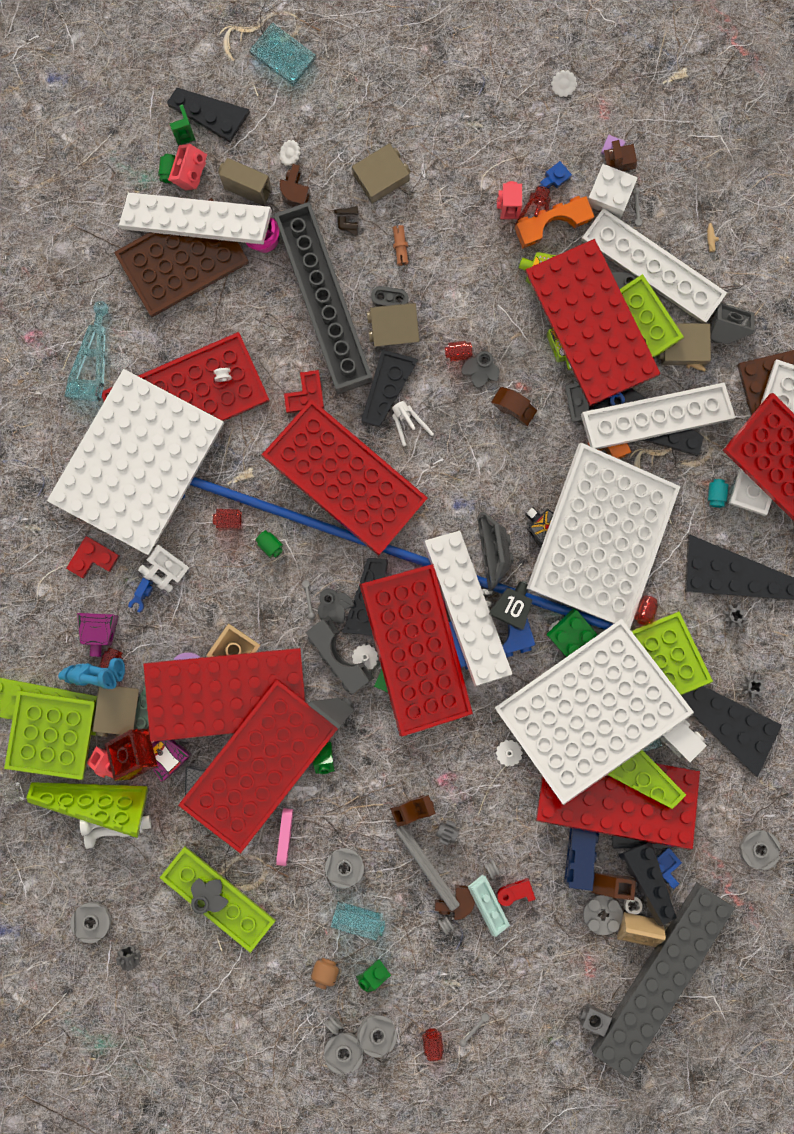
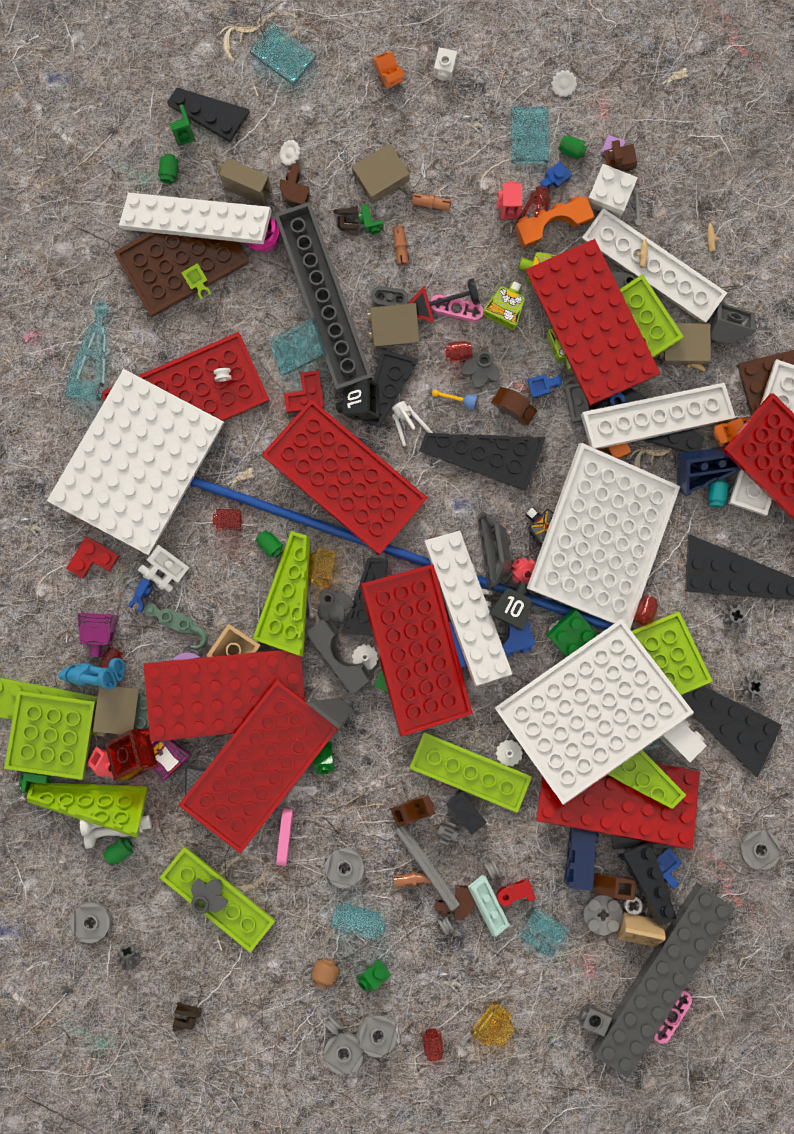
coral brick [168,144,207,191] -> none
none -> green bracket [19,772,52,793]
none -> green brick [103,837,134,866]
none -> sand green piece [144,603,207,650]
none -> dark brown piece [172,1002,202,1032]
none -> lime plate [181,263,212,299]
none -> lime wing [253,531,310,657]
none -> clear light blue plate [270,318,327,375]
none -> clear yellow slope [308,547,337,588]
none -> pearl dark grey torso [336,378,379,420]
none -> green bracket [358,204,384,234]
none -> orange brick [372,51,405,89]
none -> nougat pin [394,871,432,888]
none -> black piece [408,278,480,323]
none -> lime plate [409,732,532,813]
none -> nougat pin [412,193,451,212]
none -> black wing [419,433,546,491]
none -> bright pink beam [430,295,483,323]
none -> hinge [432,389,478,410]
none -> white brick [433,47,457,81]
none -> black brick [446,790,487,835]
none -> clear yellow slope [470,1001,515,1047]
none -> torso [483,282,525,331]
none -> coral brick [510,557,536,585]
none -> clear light blue plate [511,107,549,163]
none -> clear light blue plate [518,907,569,957]
none -> blue plate [527,374,562,399]
none -> green brick [558,135,587,160]
none -> tan helmet [636,239,648,268]
none -> bright pink beam [654,990,692,1044]
none -> dark blue wedge [677,447,741,497]
none -> orange brick [713,417,748,447]

